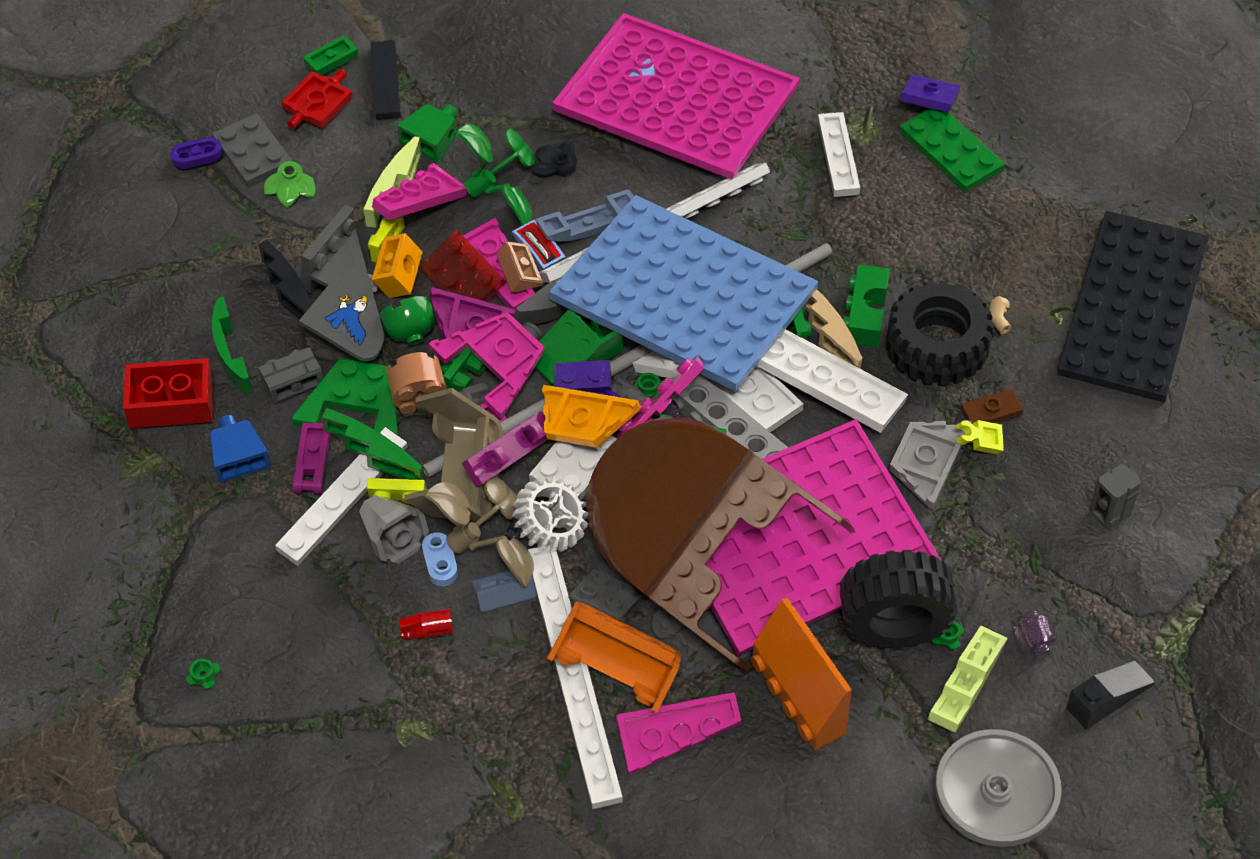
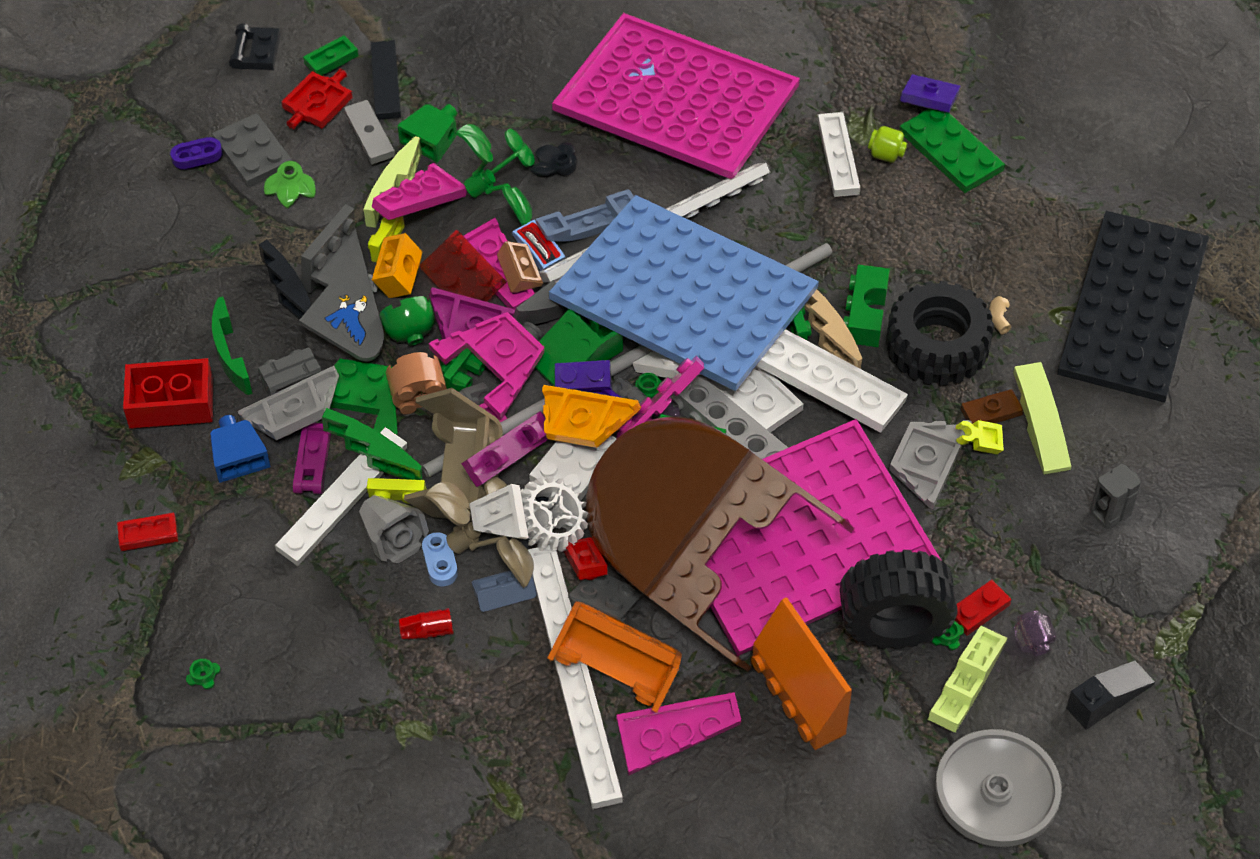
none -> red plate [117,513,178,551]
none -> black plate [229,23,281,70]
none -> light grey wing [238,366,339,440]
none -> light grey tile [344,100,395,164]
none -> white wing [469,484,529,539]
none -> red plate [564,537,608,580]
none -> lime head [868,126,908,163]
none -> red plate [955,580,1012,636]
none -> yellowish green slope [1013,362,1071,474]

